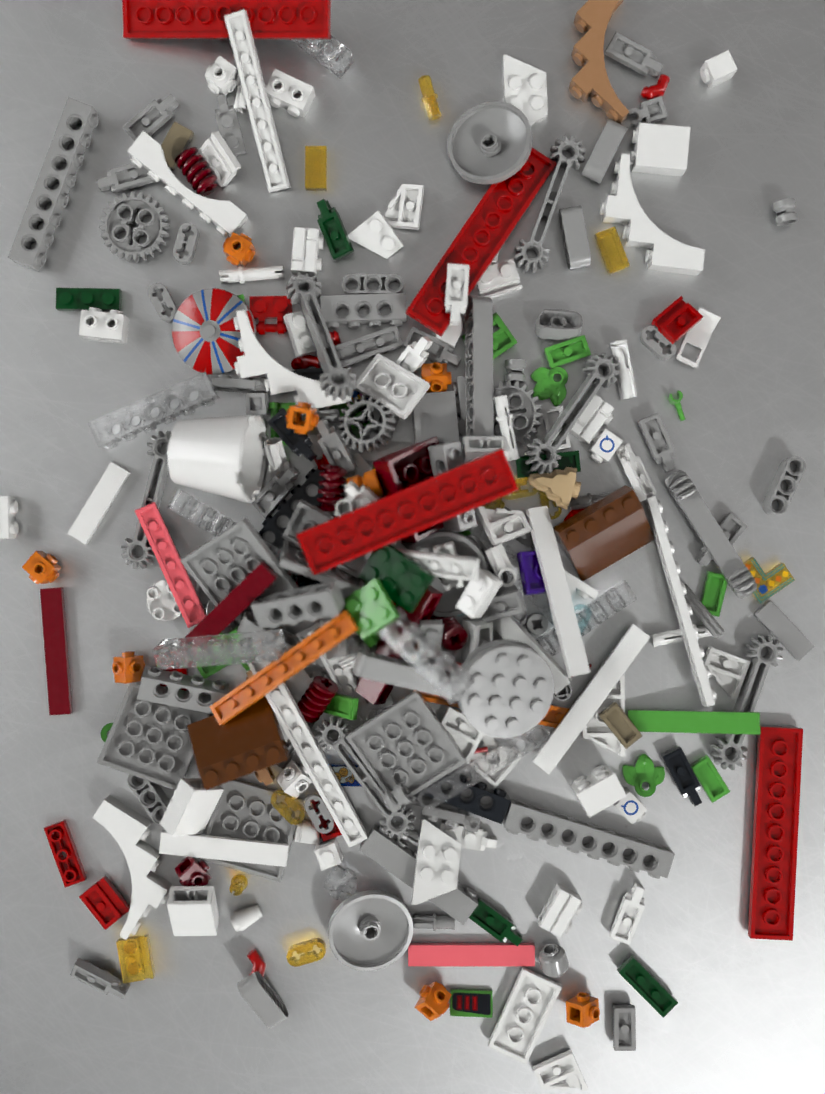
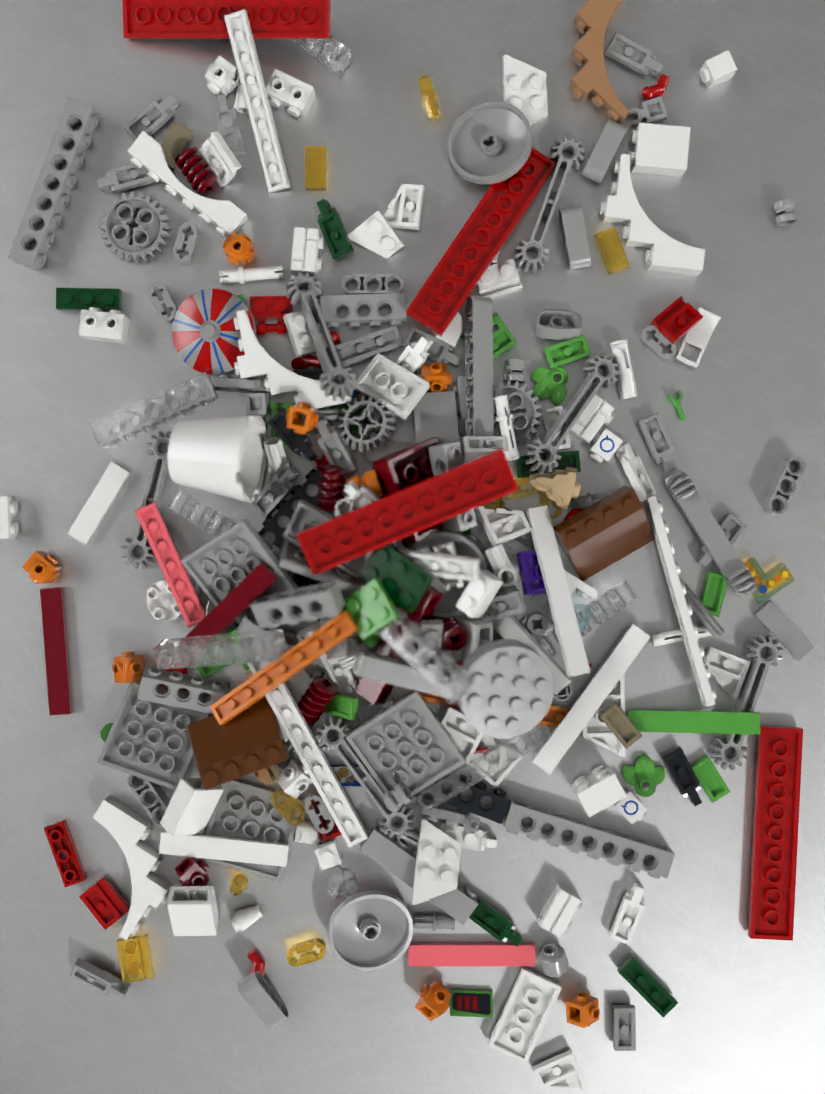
white hinge [445,263,469,326] -> none

